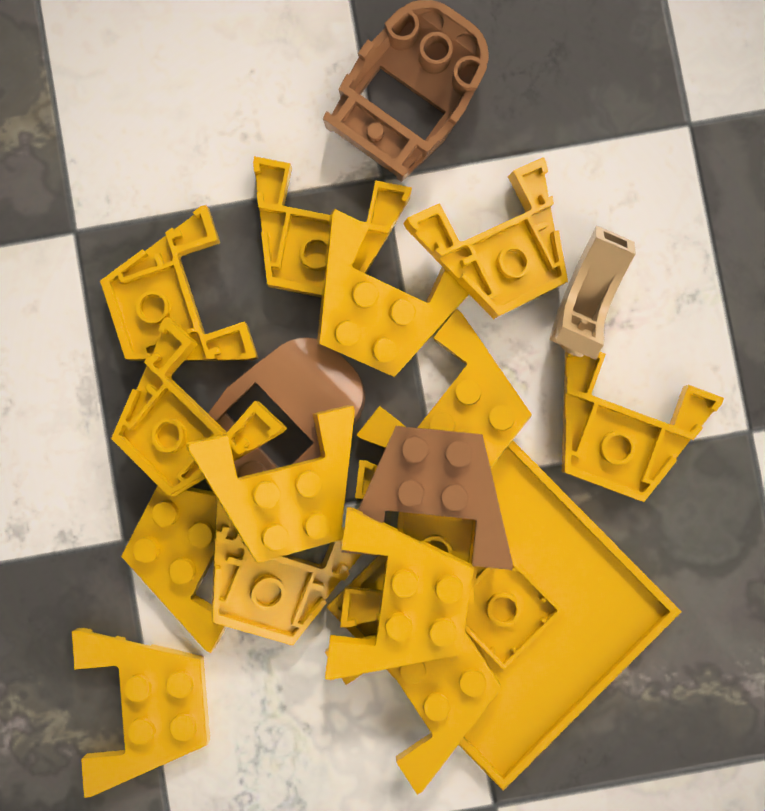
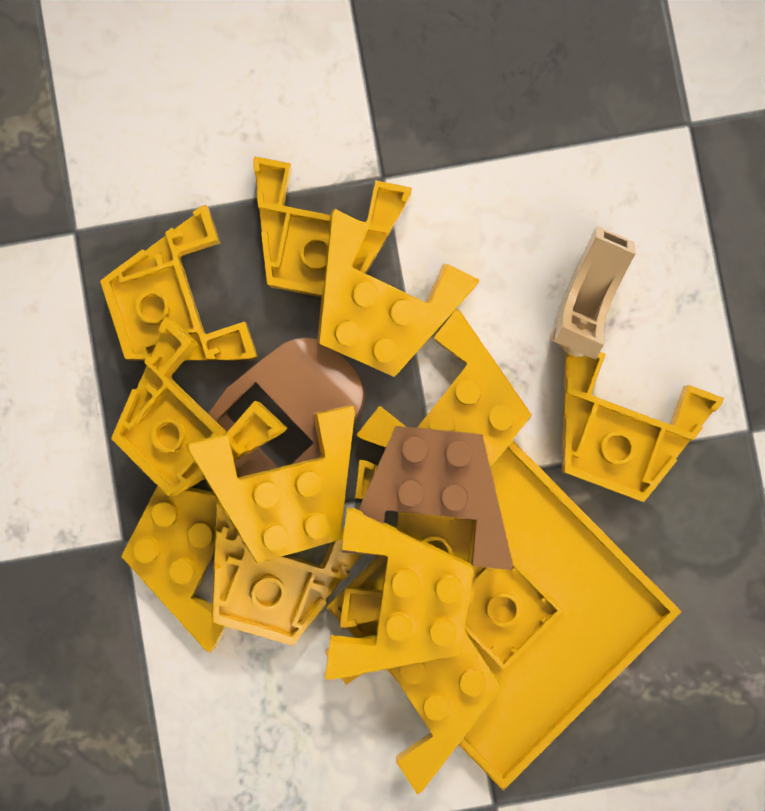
yellow wing [72,628,210,798] -> none
medium nougat slope [323,0,489,182] -> none
yellow wing [403,157,568,319] -> none

